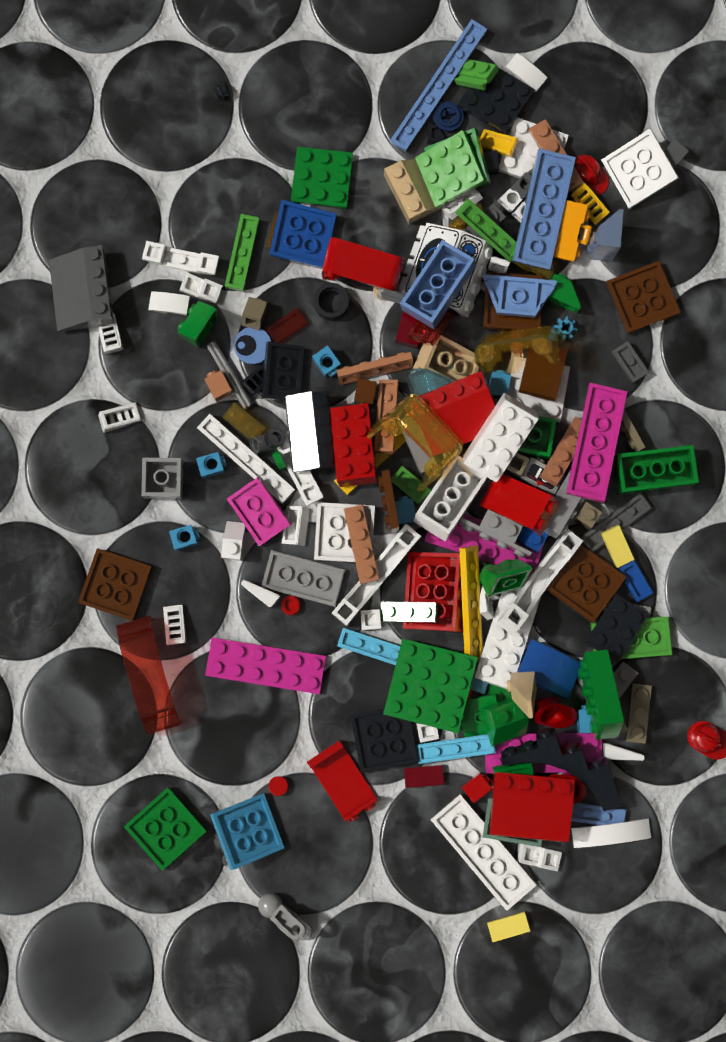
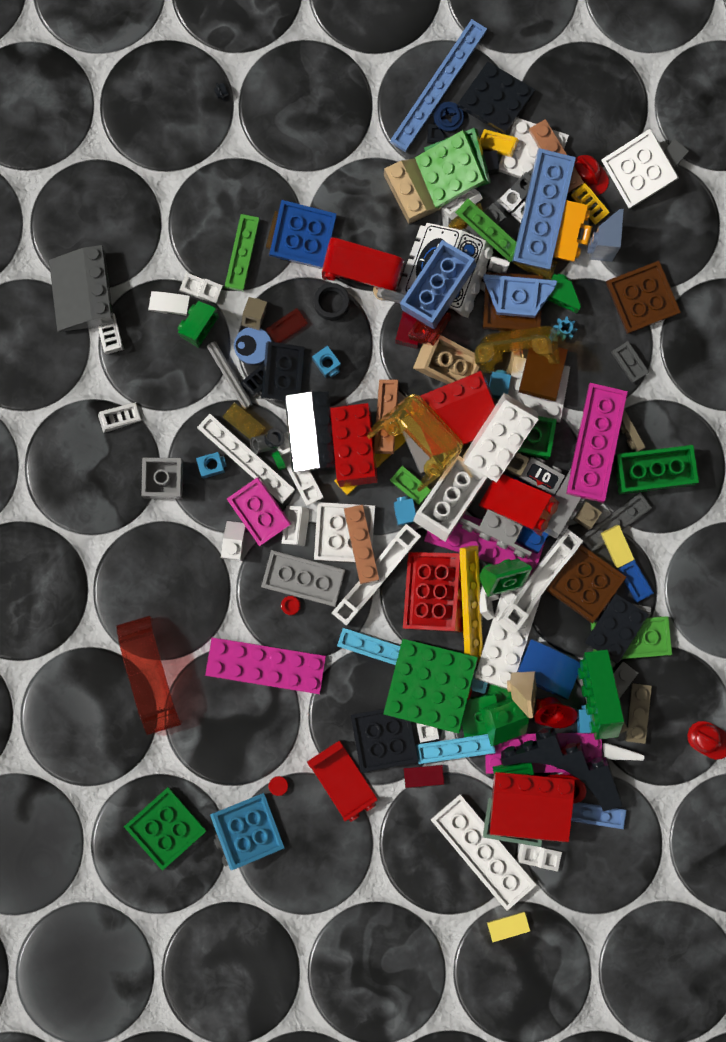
reddish brown plate [78,548,152,621] -> none
white slope [142,241,219,275] -> none
white slope [163,605,187,645] -> none
dark azure brick [169,525,200,551] -> none
nougat brick [204,370,233,402] -> none
white slope [241,580,281,608] -> none
light grey piece [258,893,313,940] -> none
green plate [291,147,353,209] -> none
nougat plate [337,352,413,385] -> none
reddish brown brick [354,378,377,407] -> none
white plate [360,609,381,630] -> none
reddish brown plate [378,470,399,534] -> none
plate [381,602,438,622] -> none
clear light blue slope [407,368,452,398] -> none
bright green plate [454,59,499,90] -> none
red brick [461,773,492,803] -> none
white slope [504,53,547,92] -> none
nougat plate [540,416,581,487] -> none
white slope [571,818,651,848] -> none

